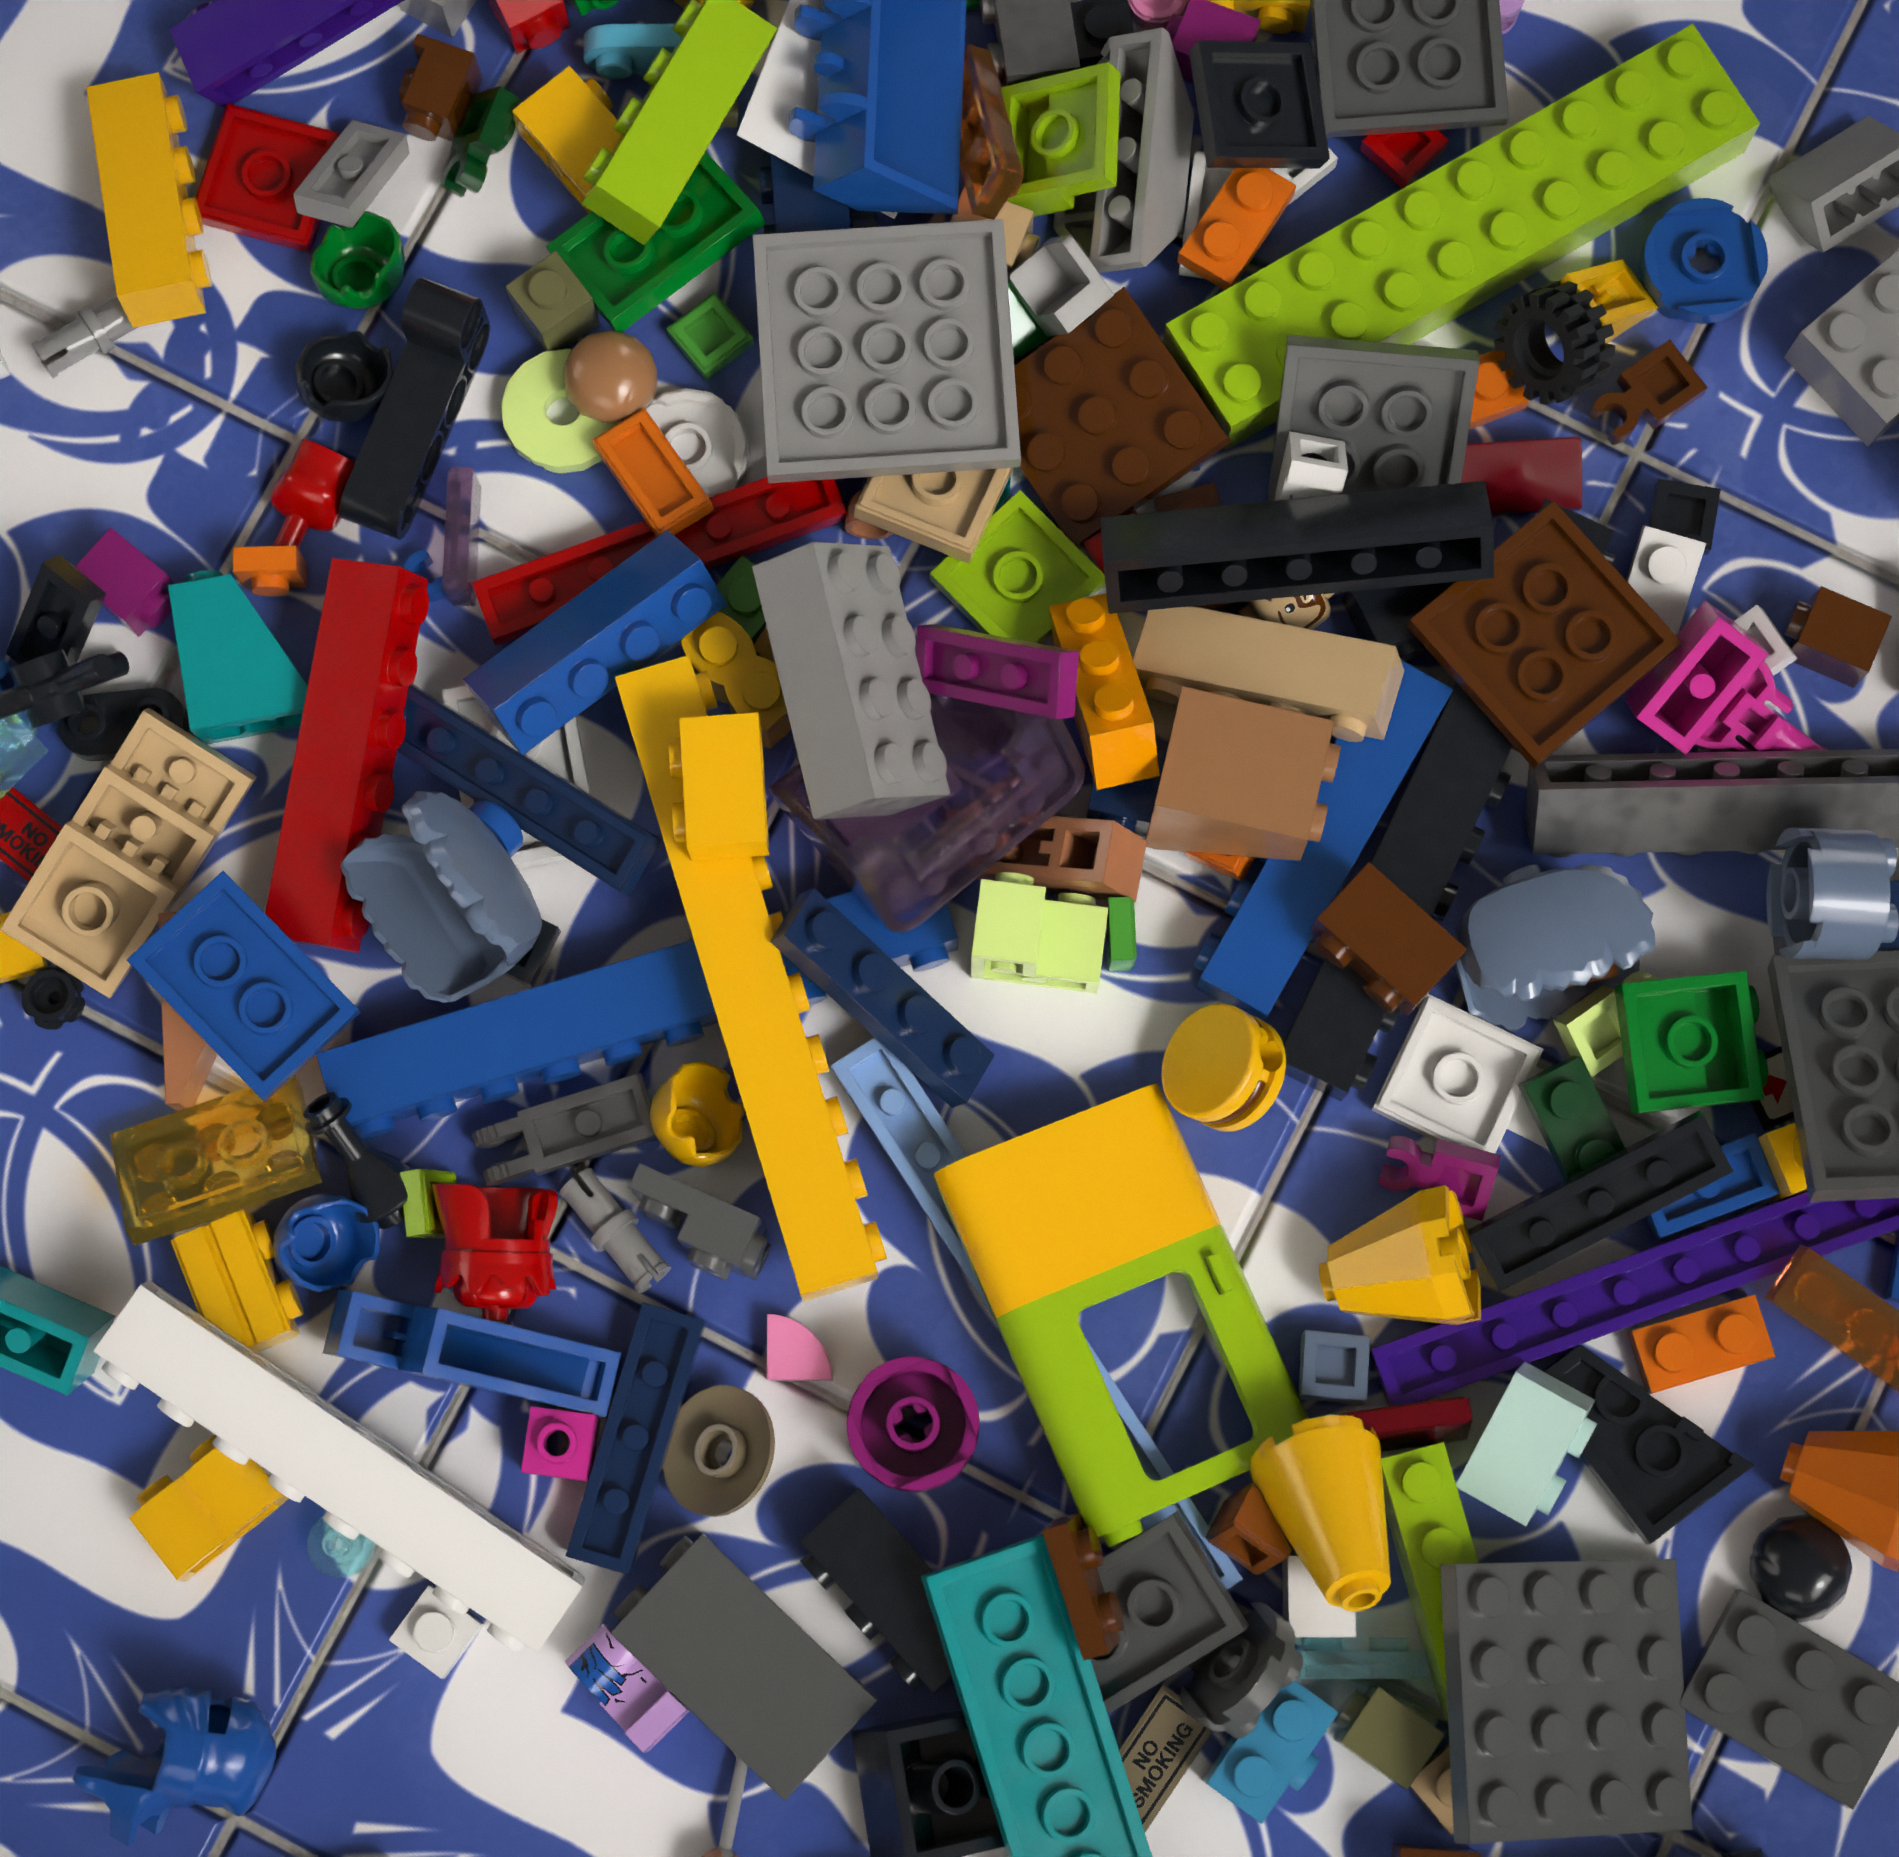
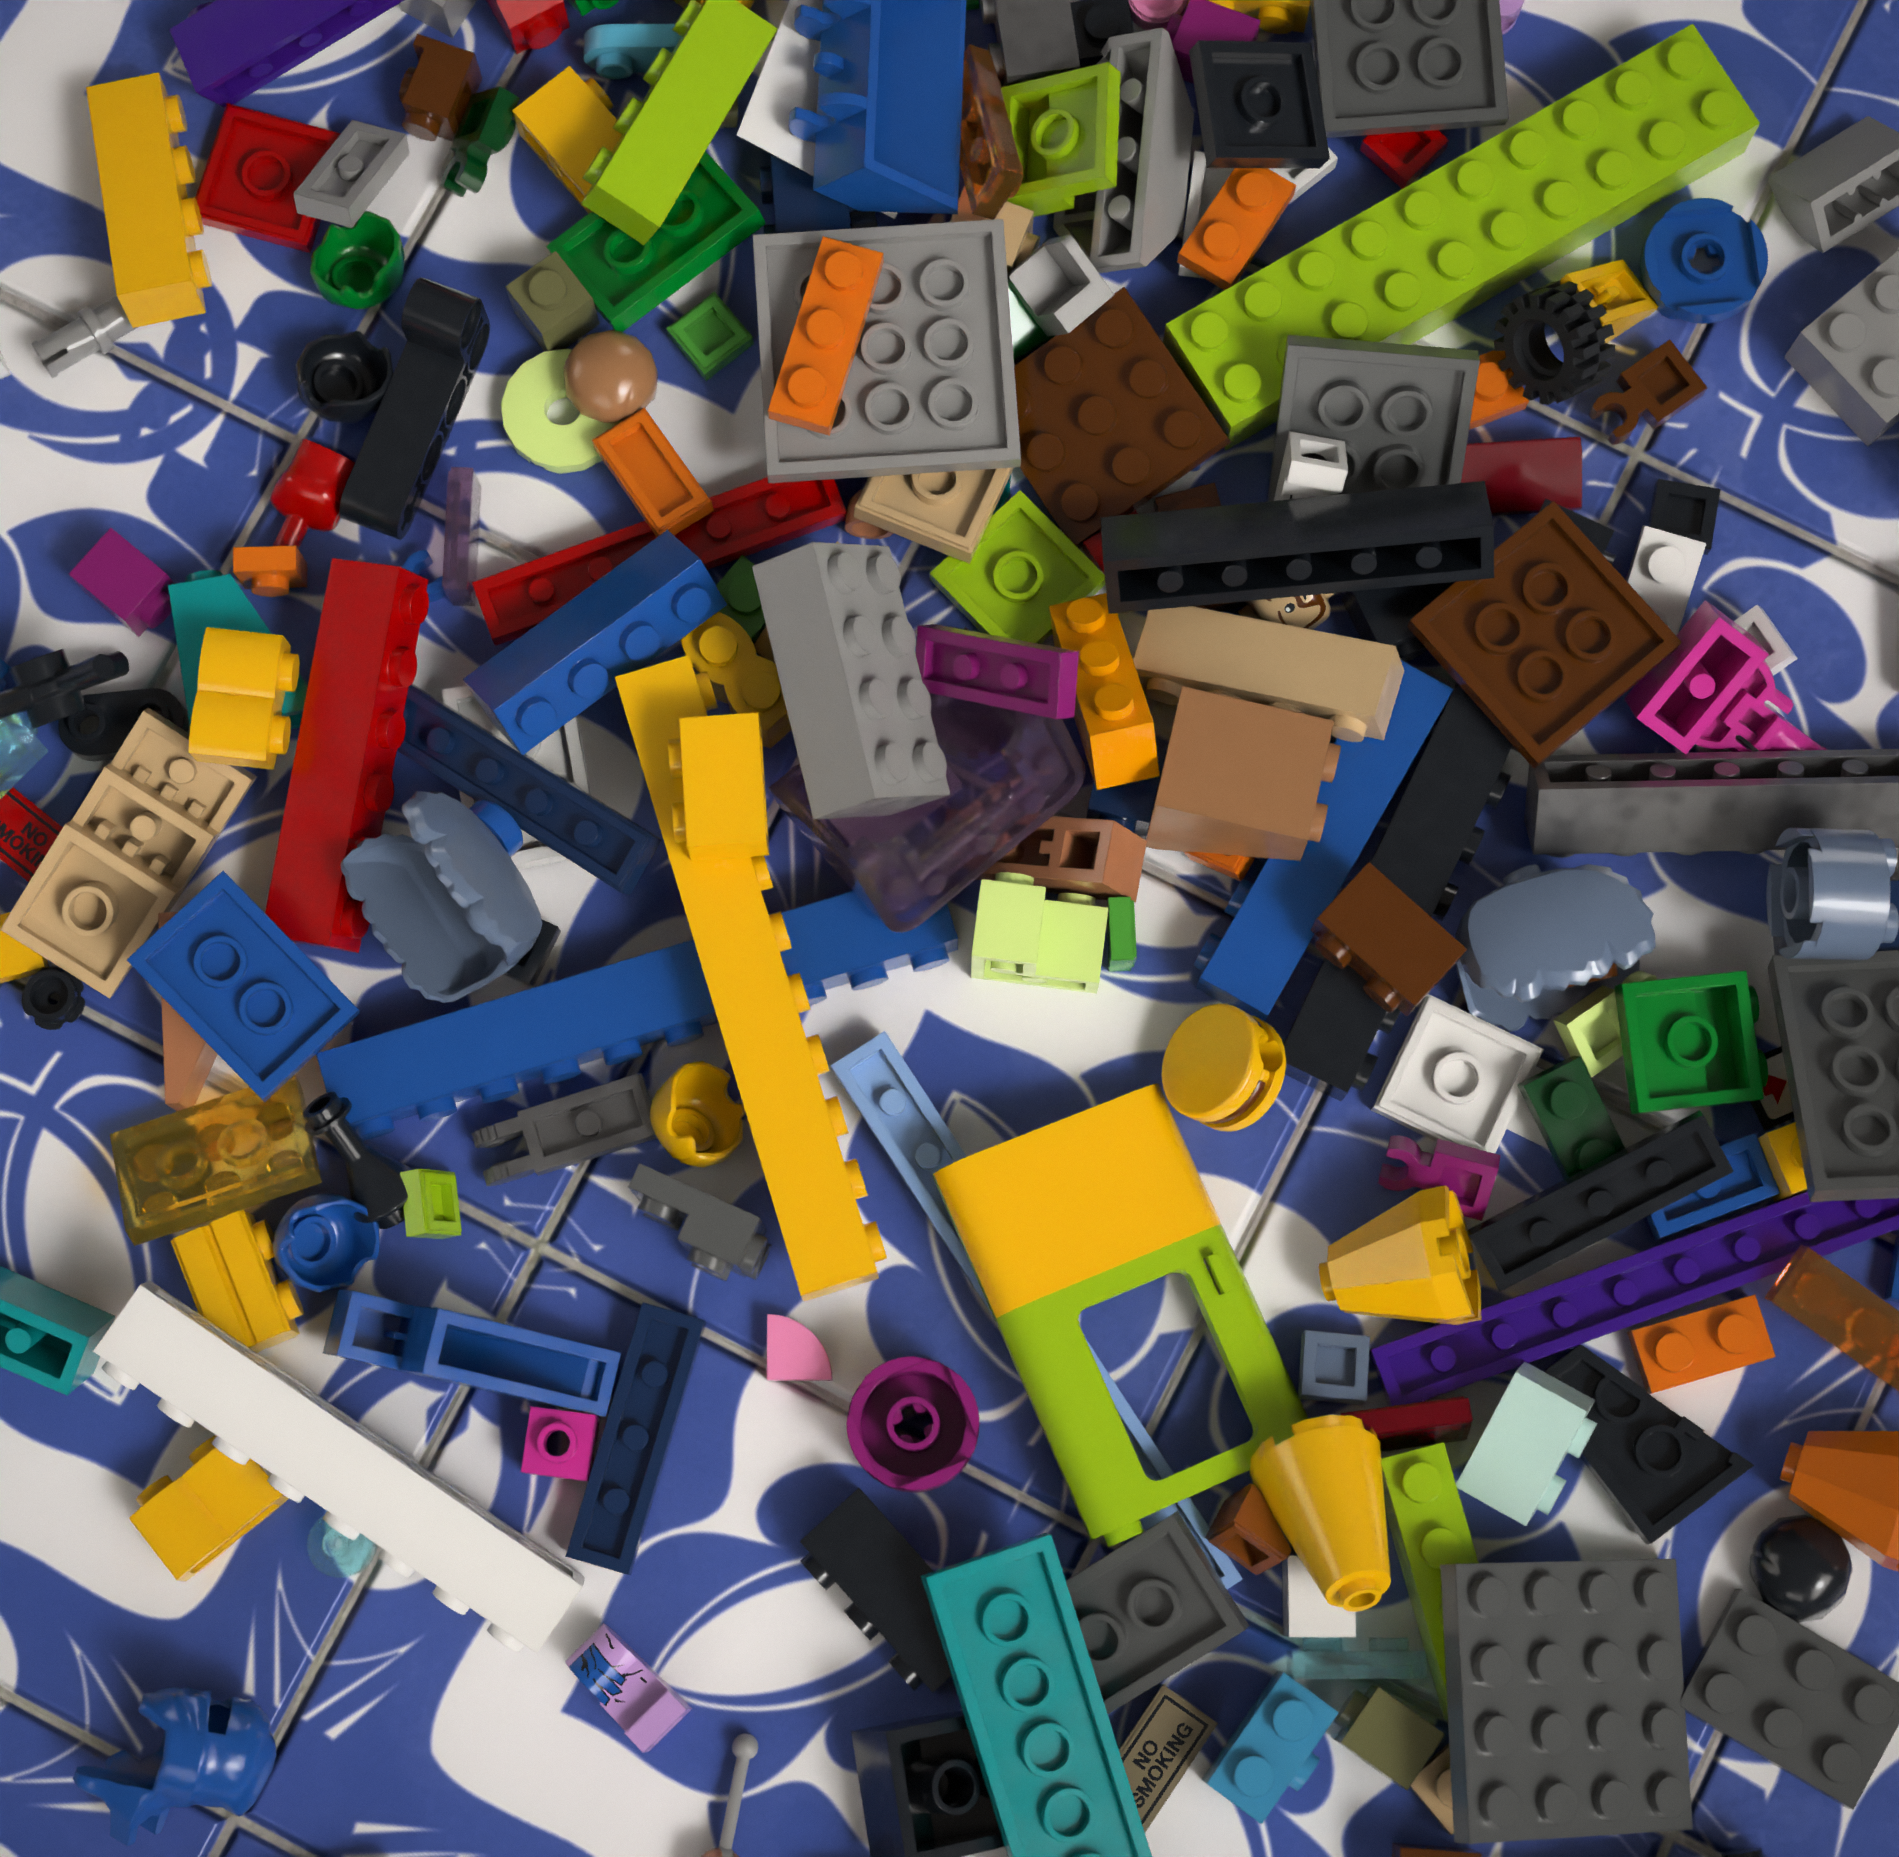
black plate [6,554,106,666] -> none
white plate [389,1585,484,1679] -> none
red hat [432,1184,558,1322] -> none
light grey pin [559,1168,671,1294] -> none
dark grey panel [610,1534,878,1801] -> none
white tile [645,388,751,497] -> none
dark tan dish [663,1385,775,1517] -> none
dark blue plate [770,888,995,1108] -> none
reddish brown plate [1042,1512,1124,1661] -> none
dark grey plate [1180,1602,1303,1738] -> none
reddish brown brick [1782,586,1892,688] -> none
none -> yellow brick [188,627,300,770]
none -> orange plate [768,236,884,436]

